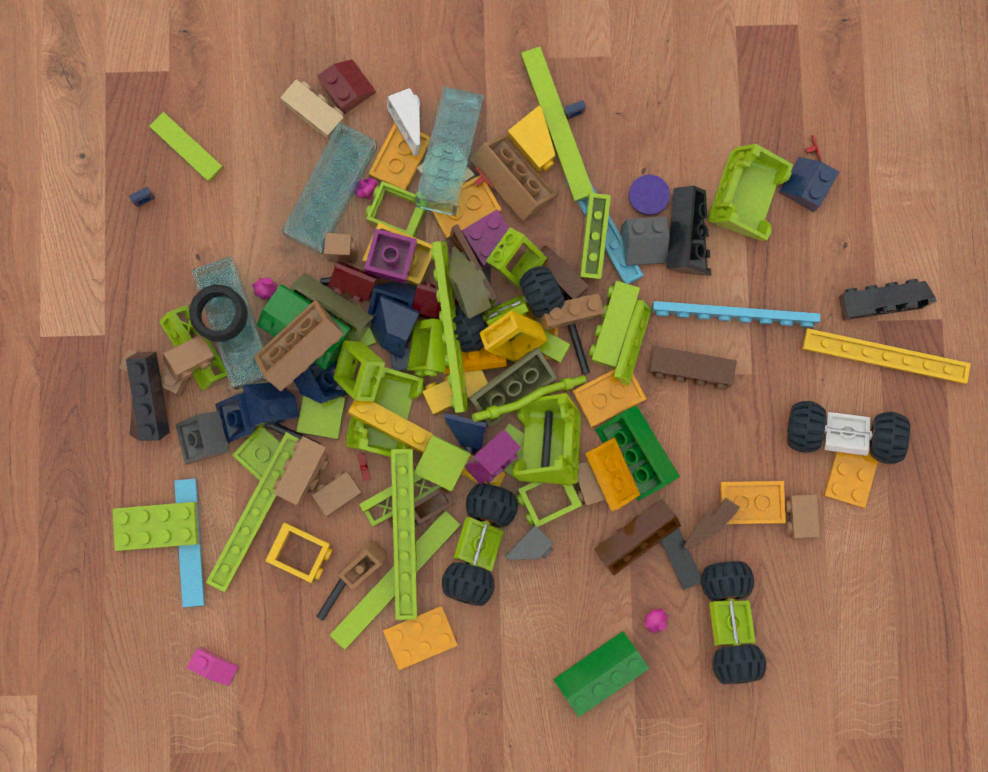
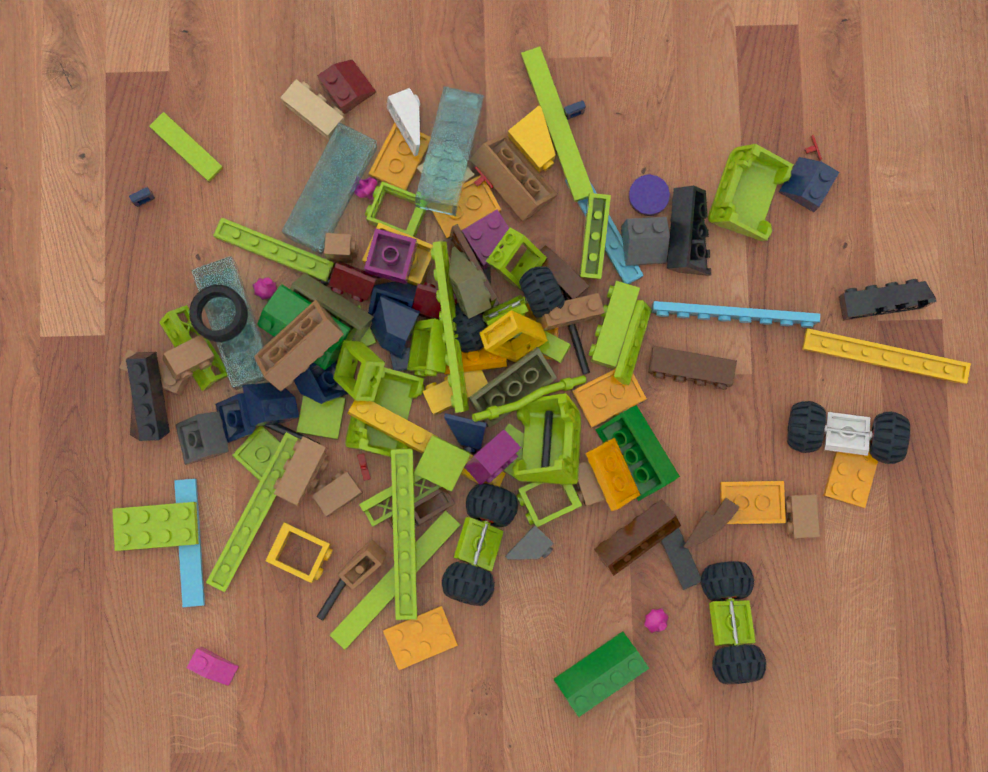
none -> lime tile [213,217,335,283]

